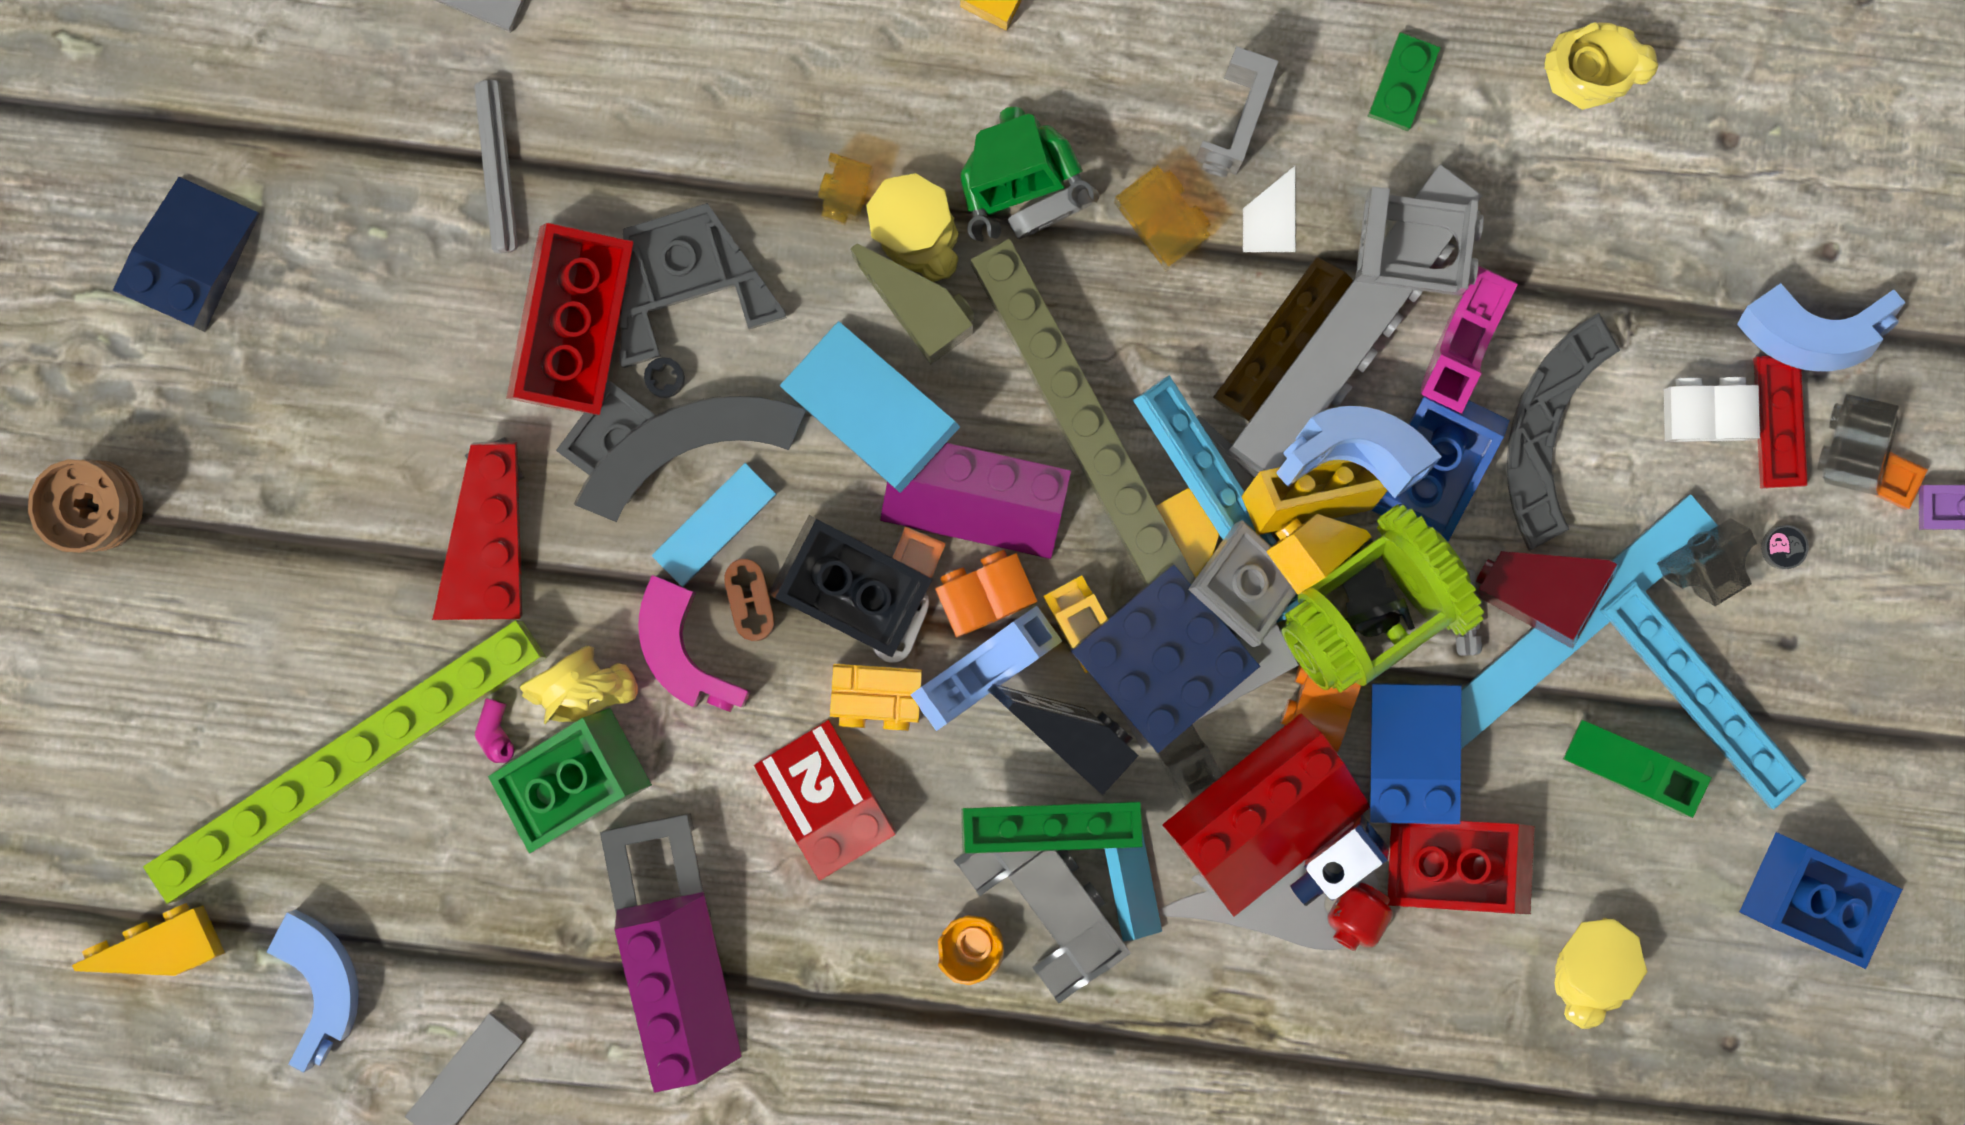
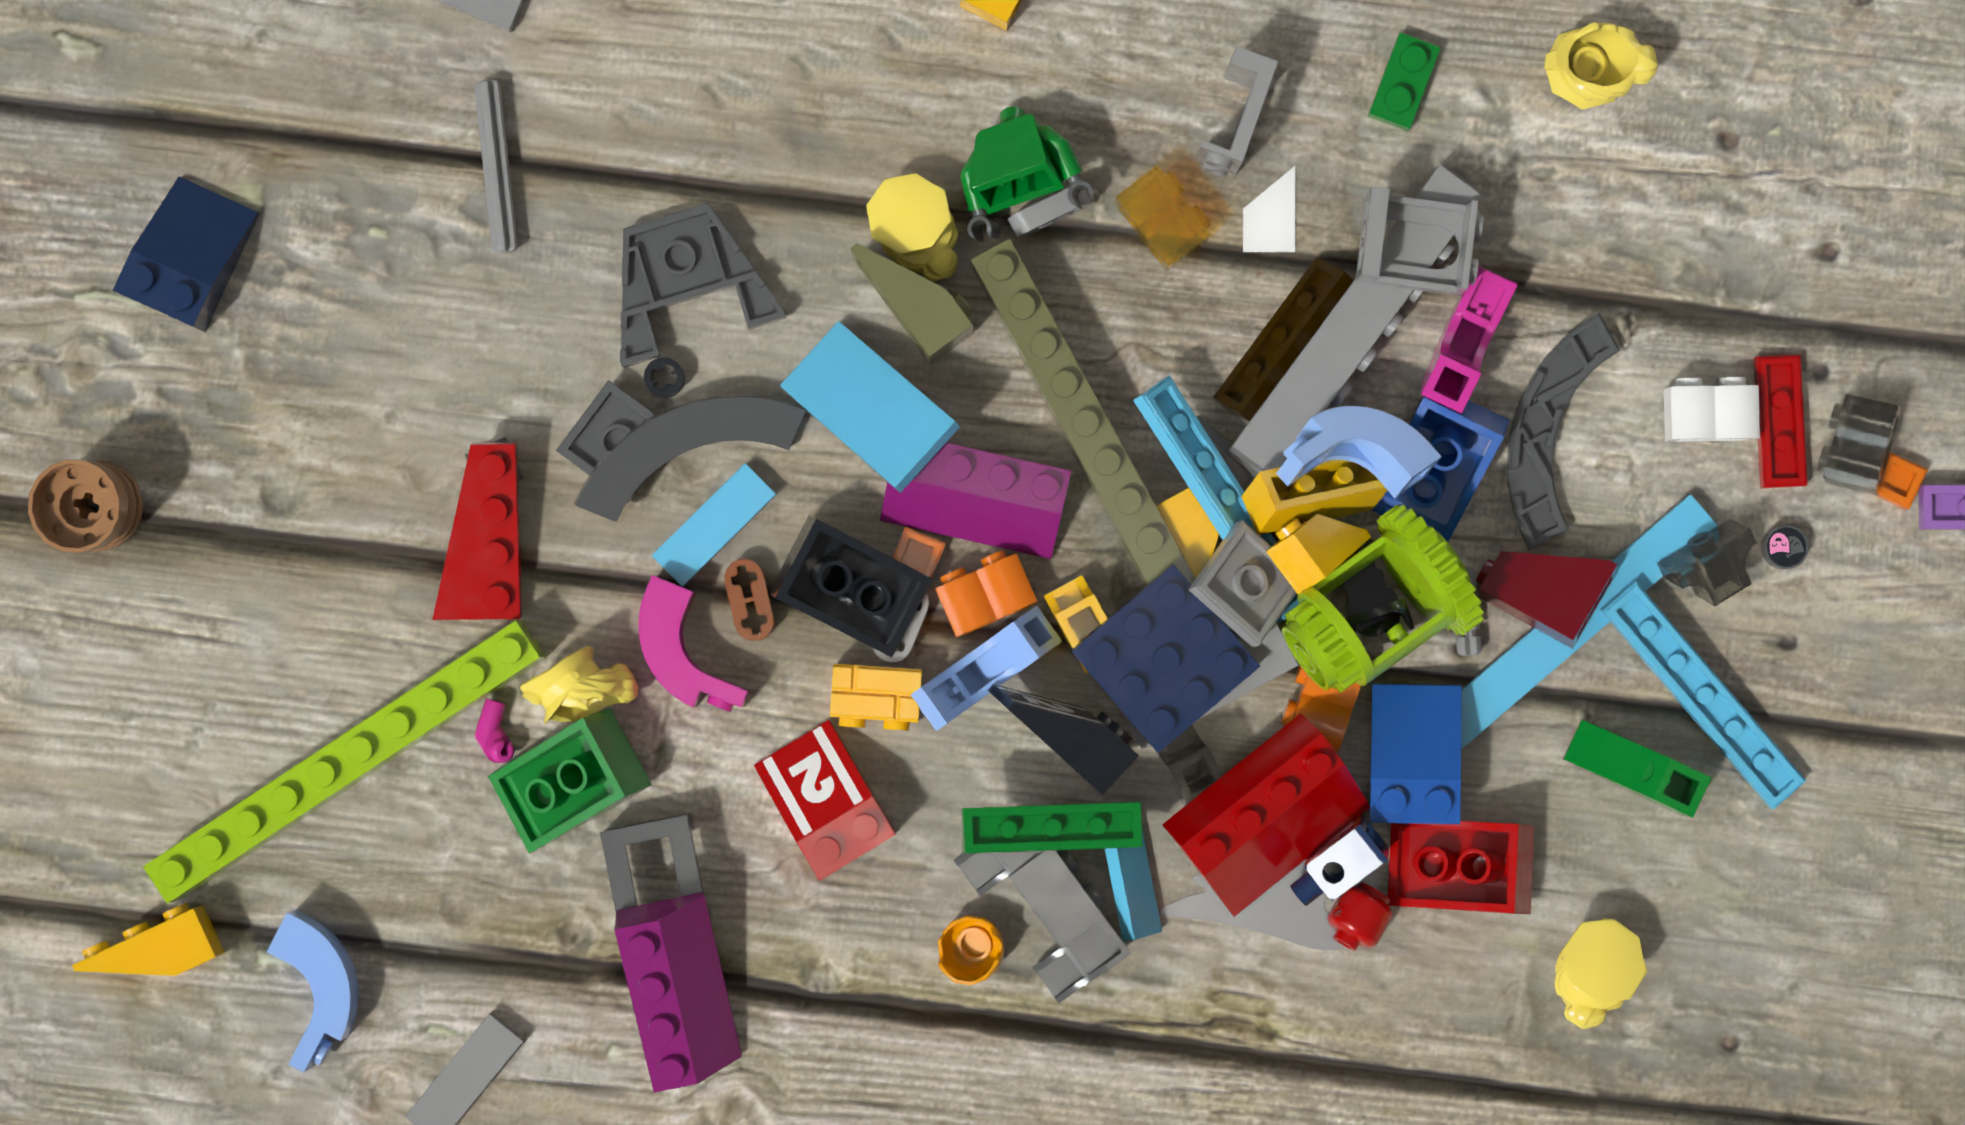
red slope [506,223,633,415] -> none
clear yellow brick [818,152,874,225] -> none
light blue arch [1737,283,1905,371] -> none
blue slope [1739,832,1903,969] -> none

